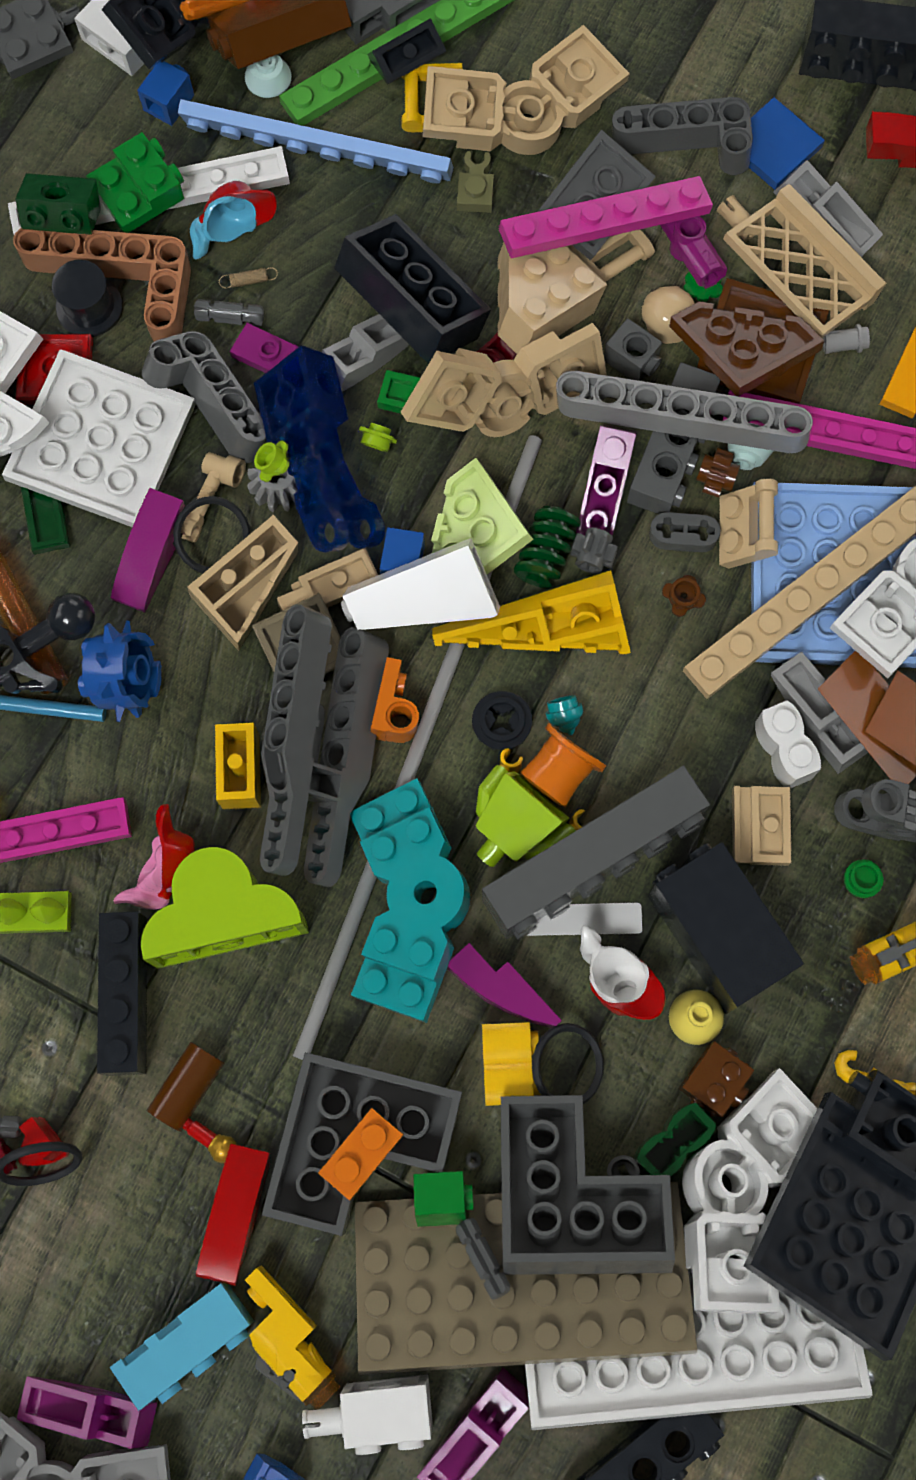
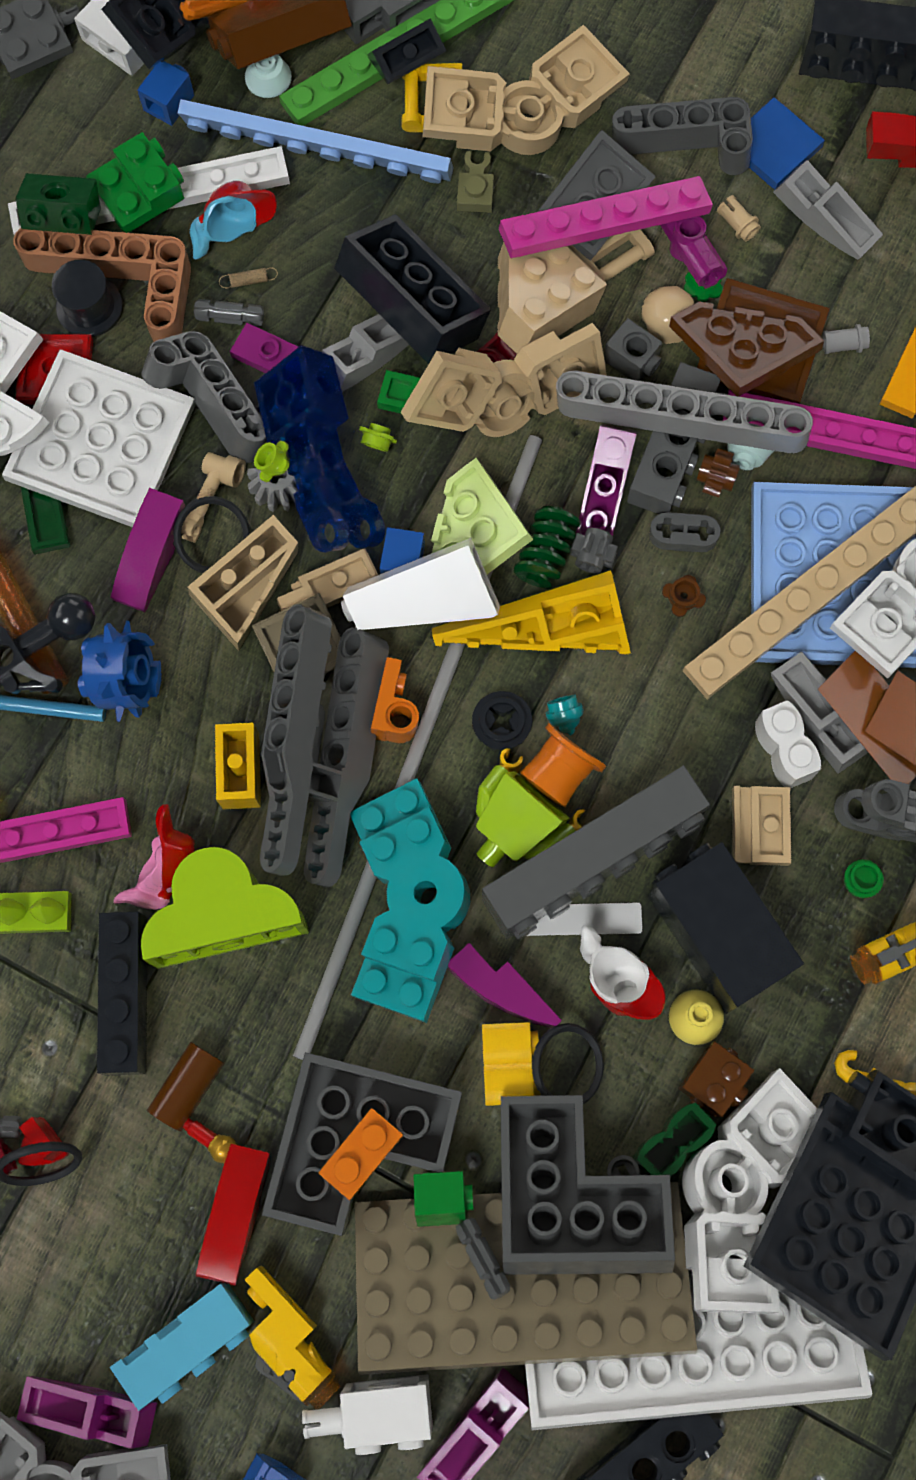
tan plate [719,479,778,569] -> none
tan fence [723,184,887,338] -> none

